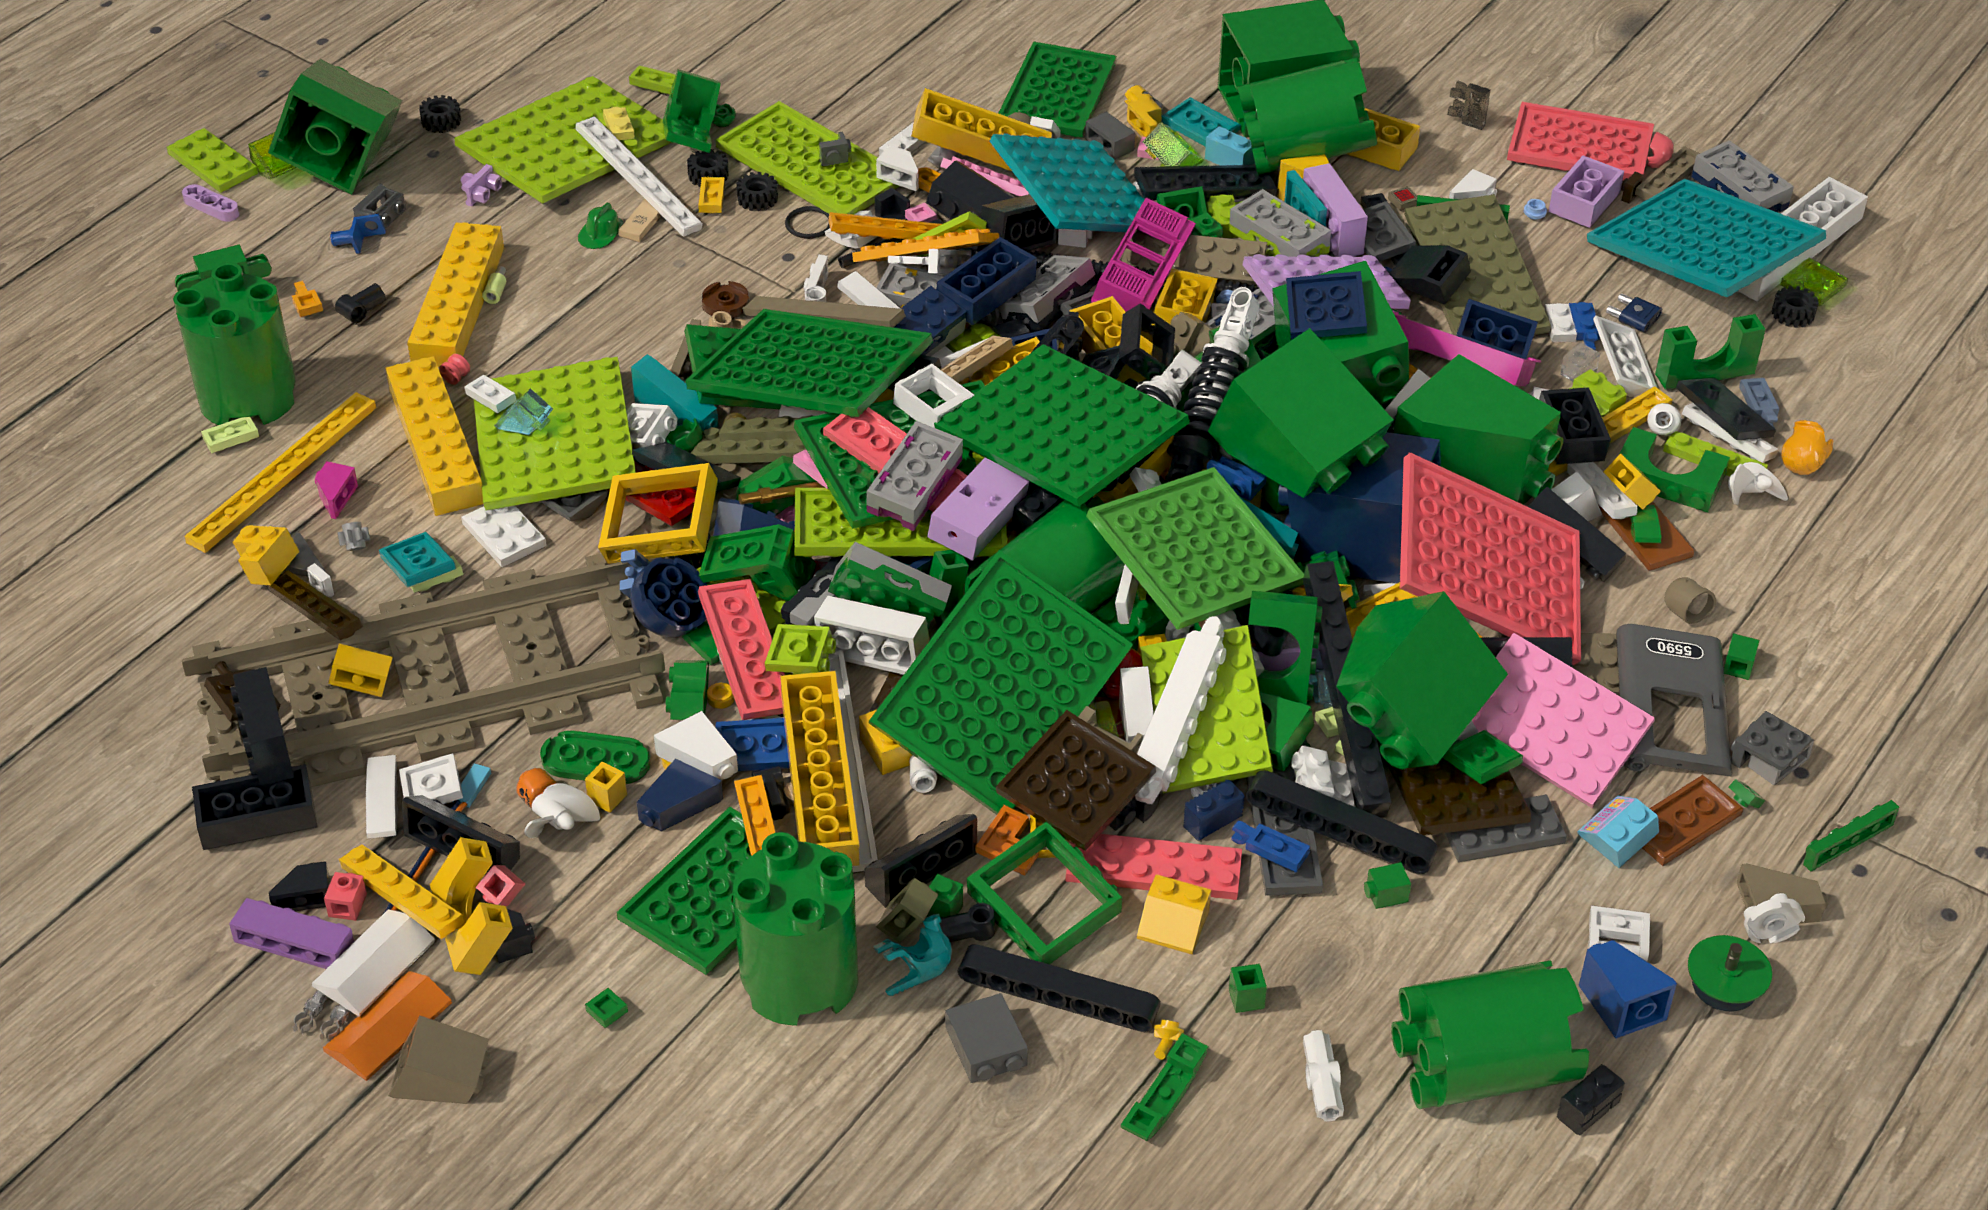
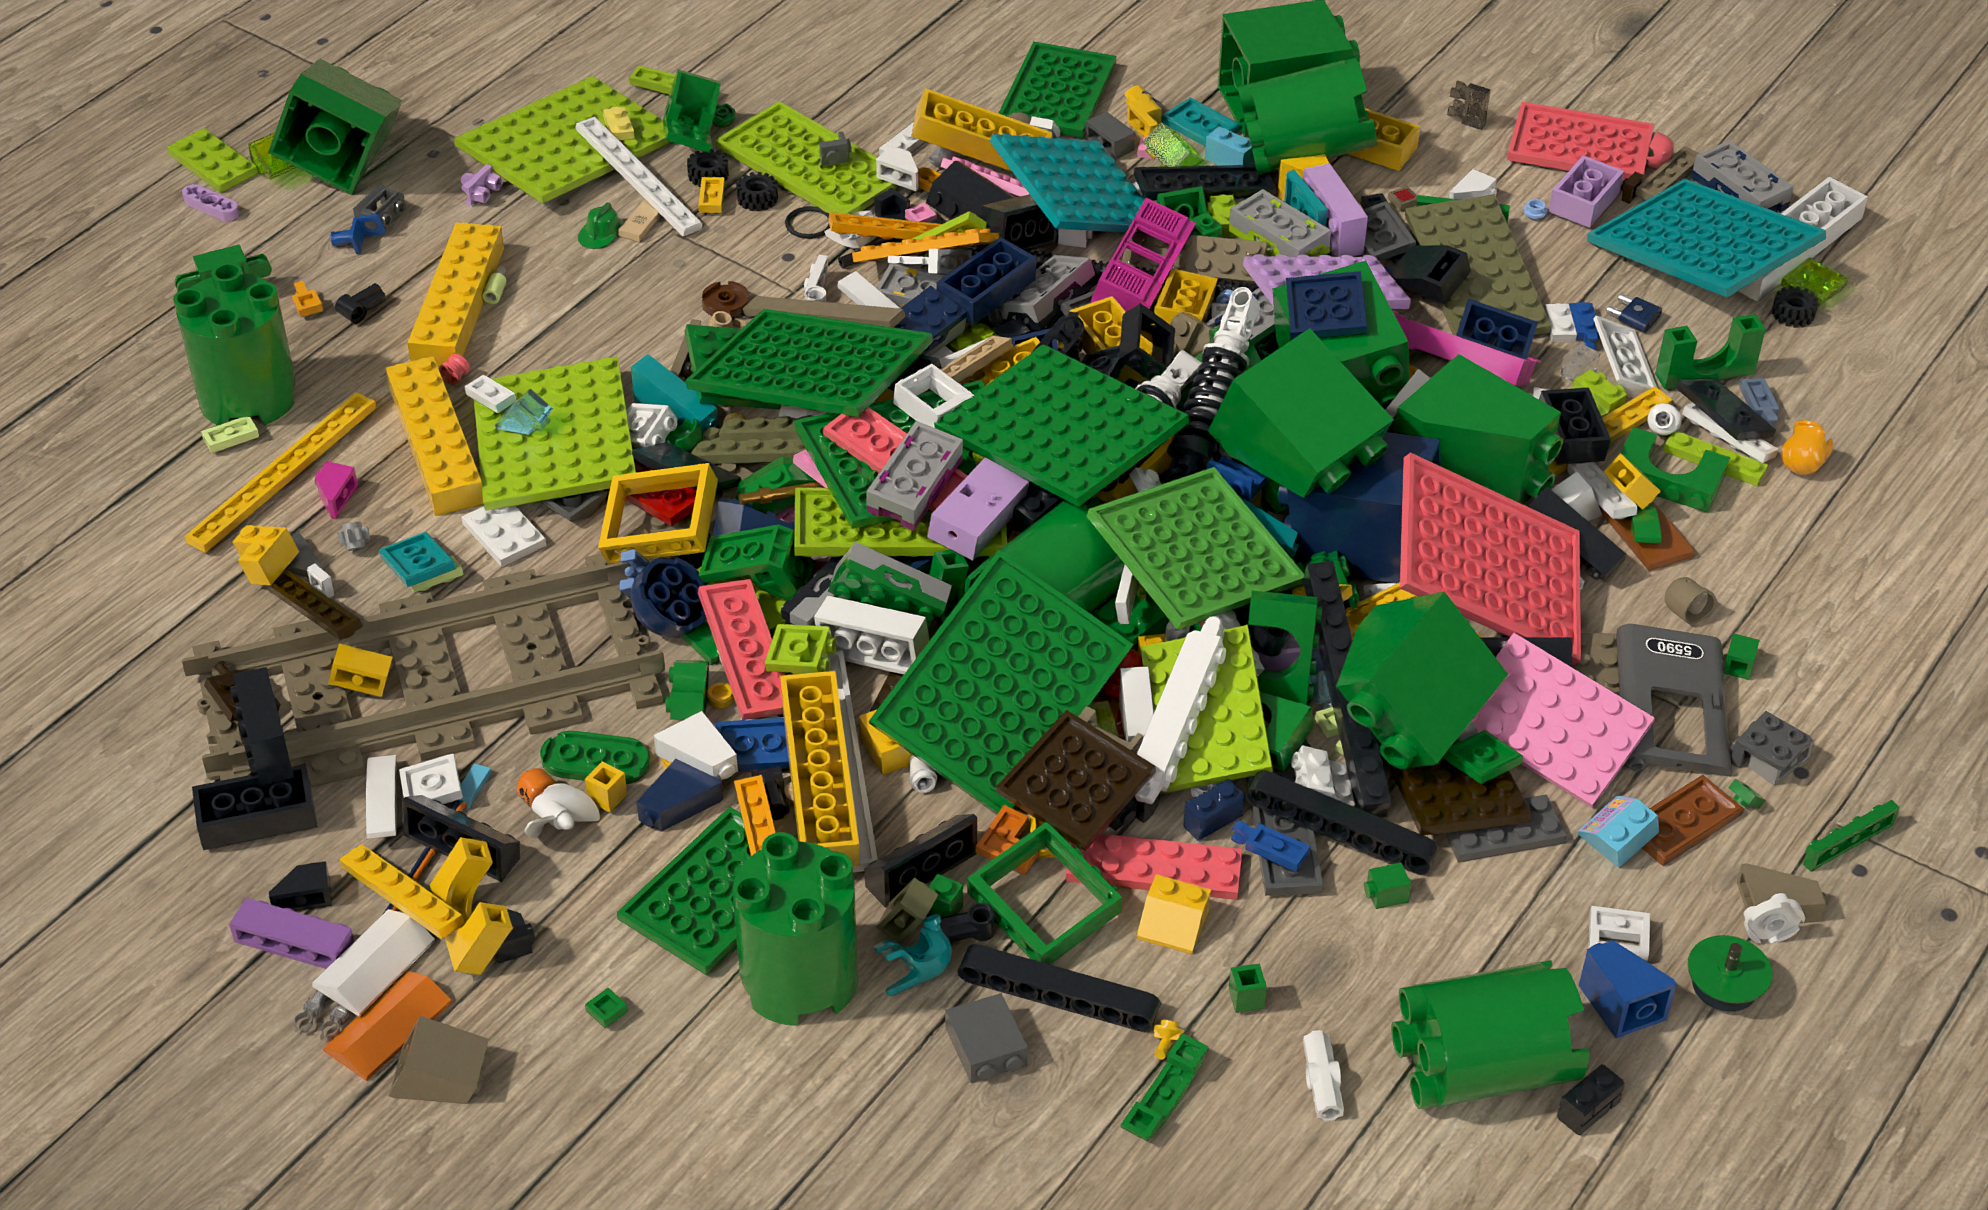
coral brick [324,872,367,921] -> none
black tyre [419,95,461,133] -> none
coral brick [476,865,525,906] -> none
white piece [1728,462,1788,505] -> none

